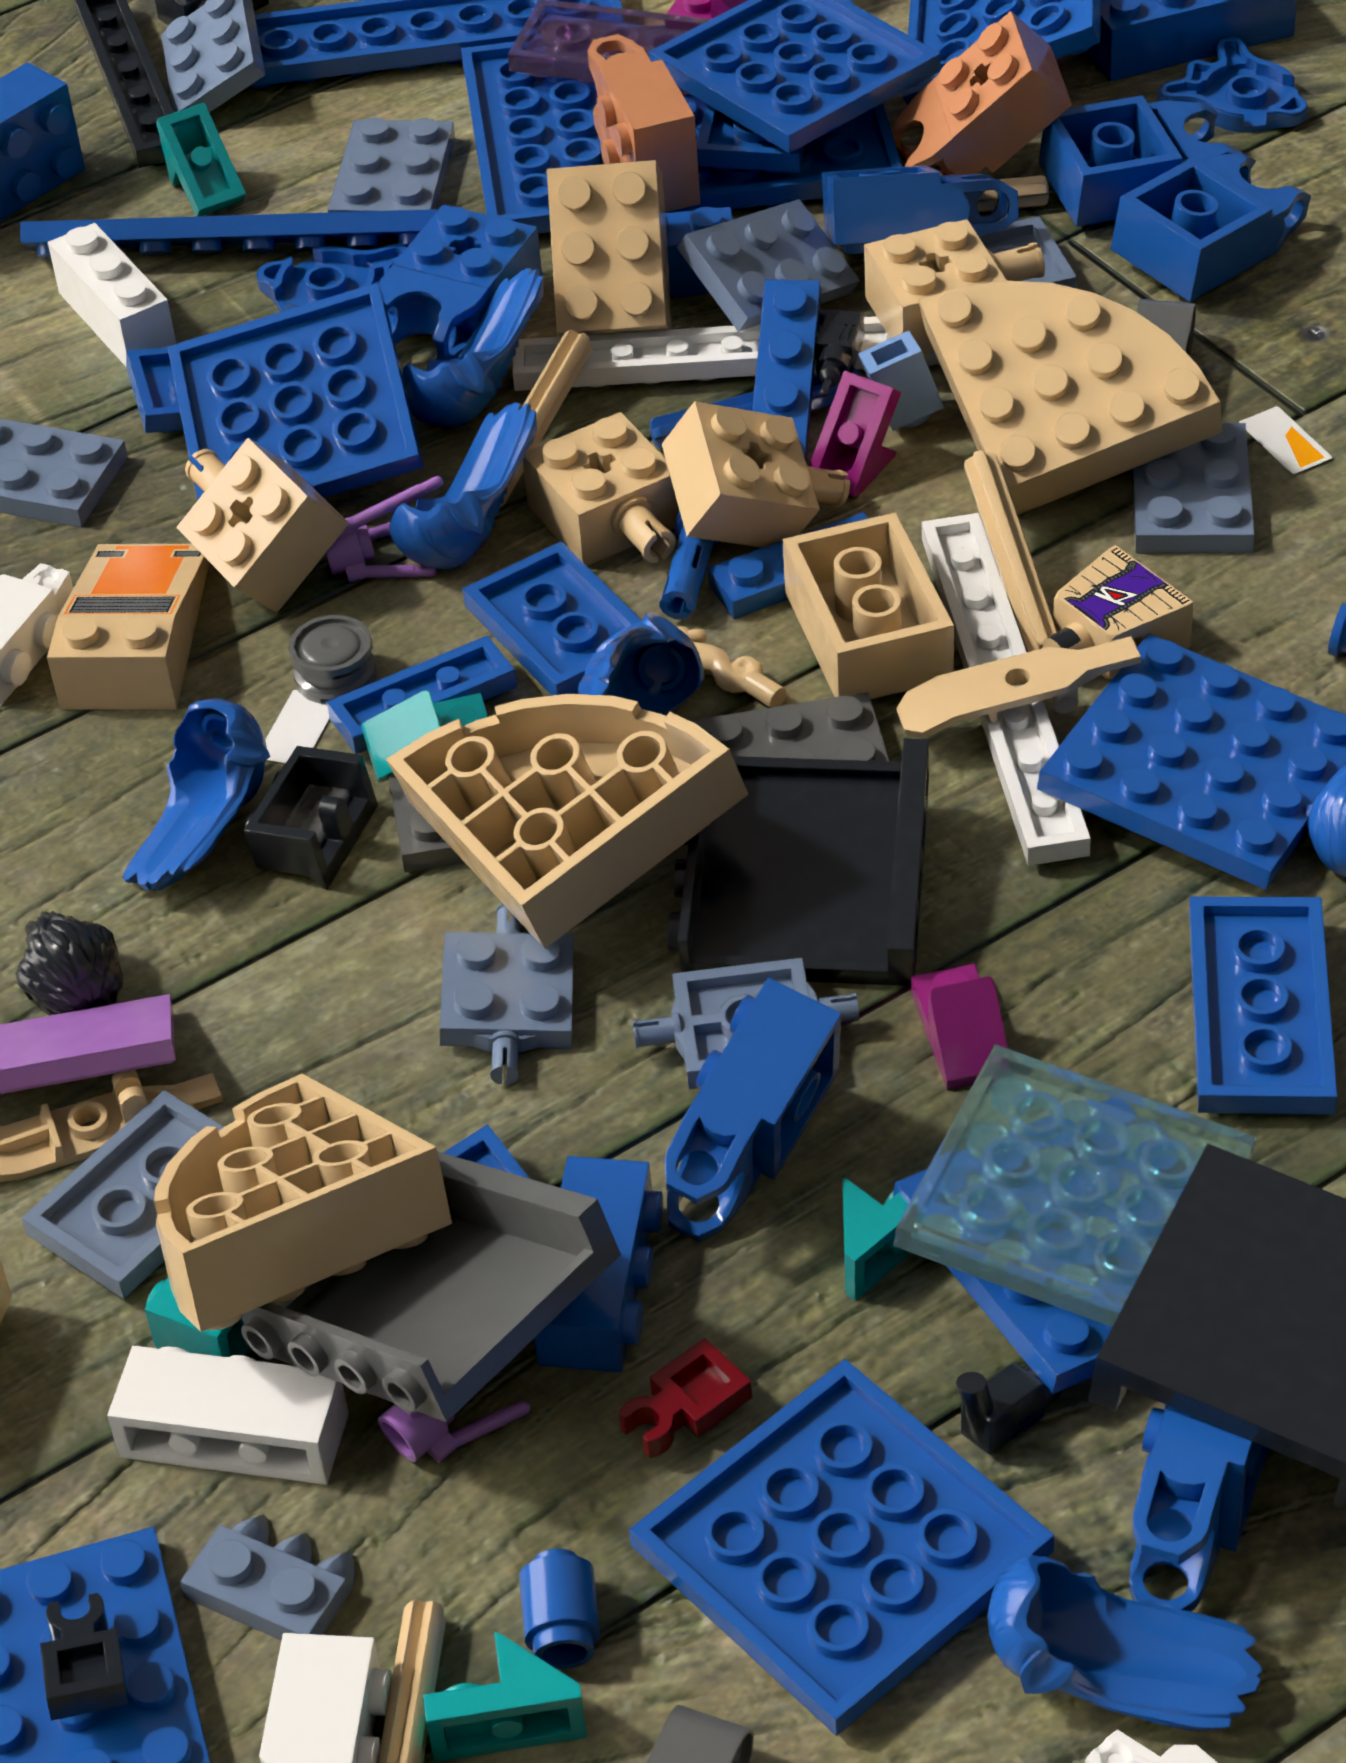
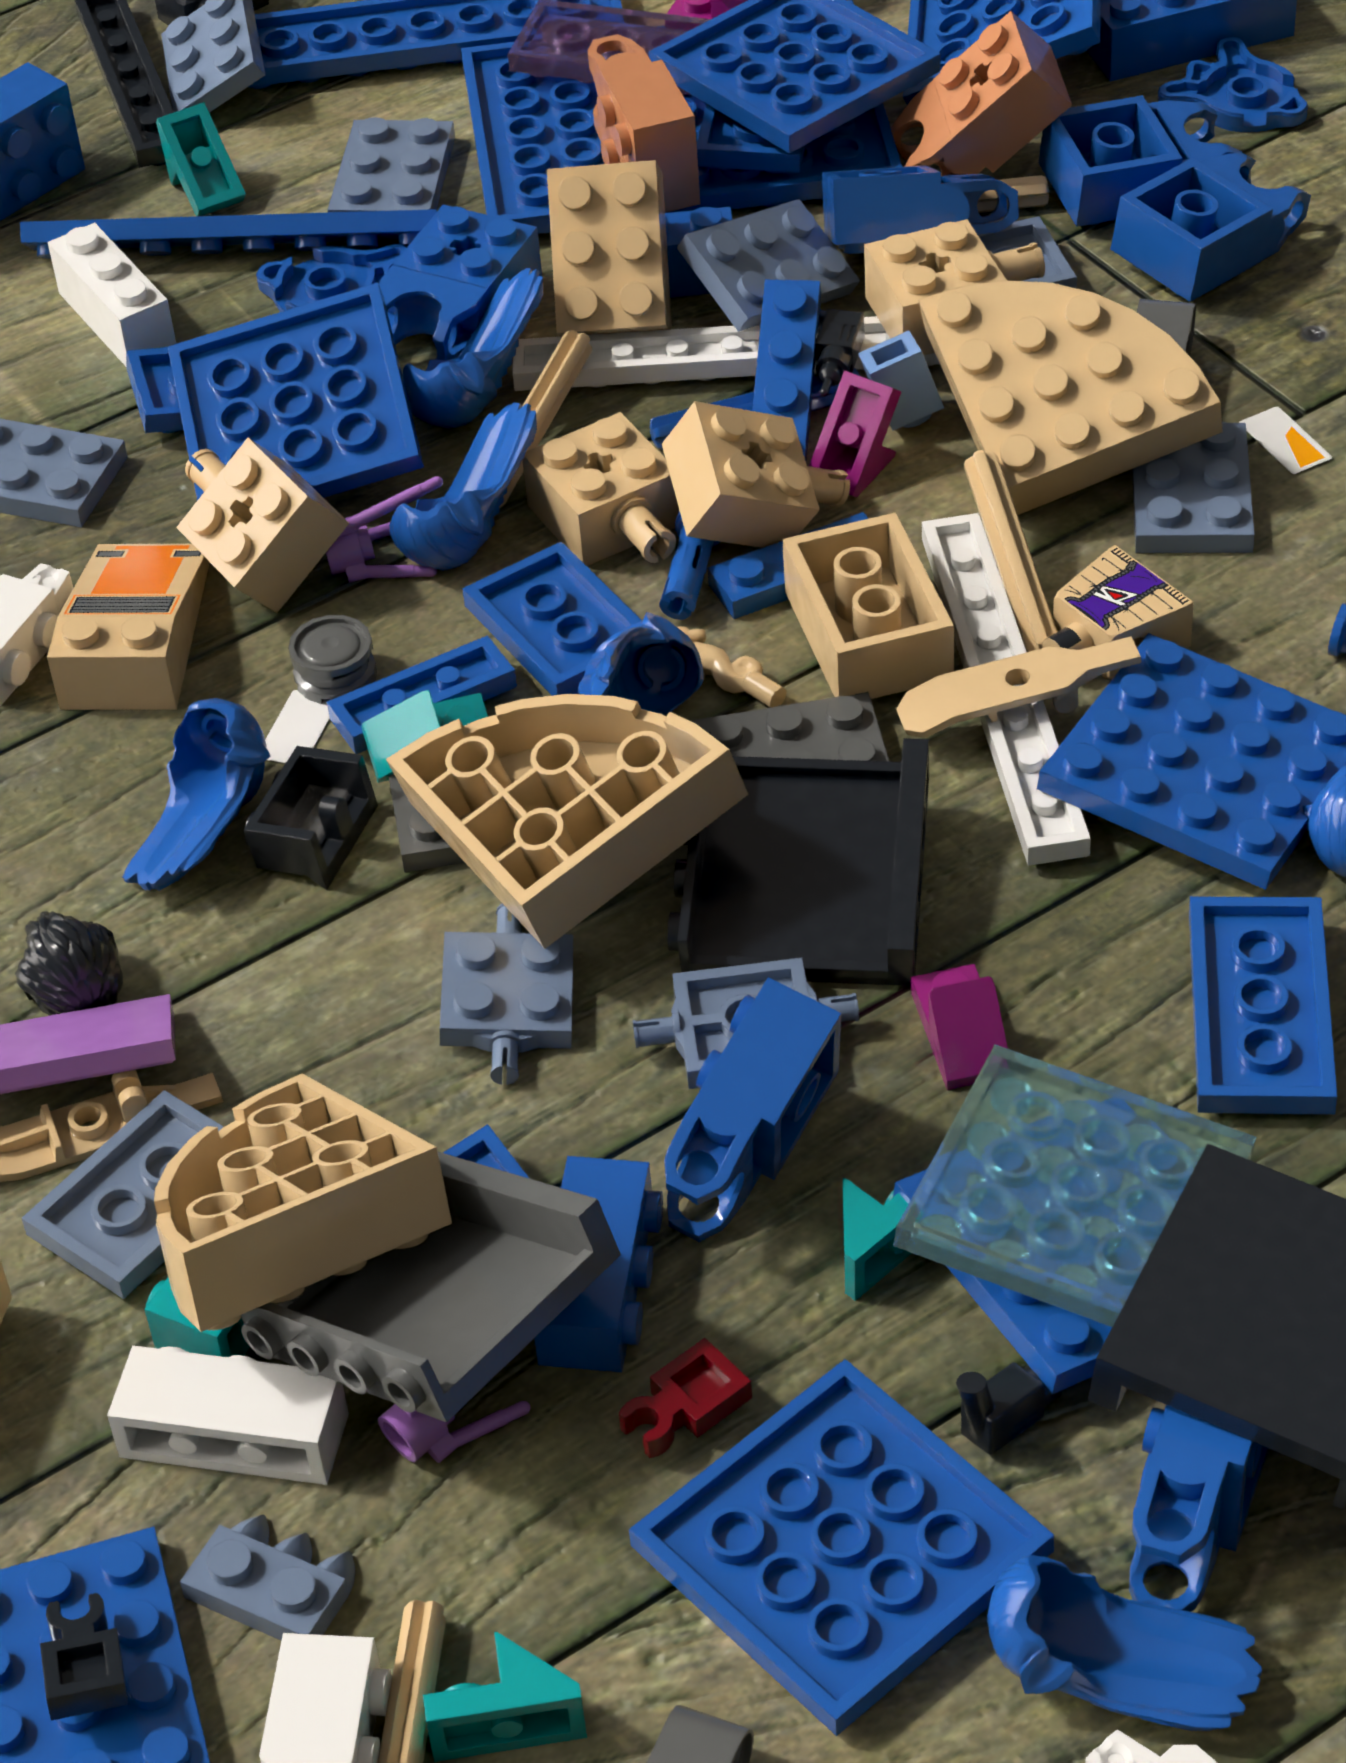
blue brick [519,1549,600,1669] -> none

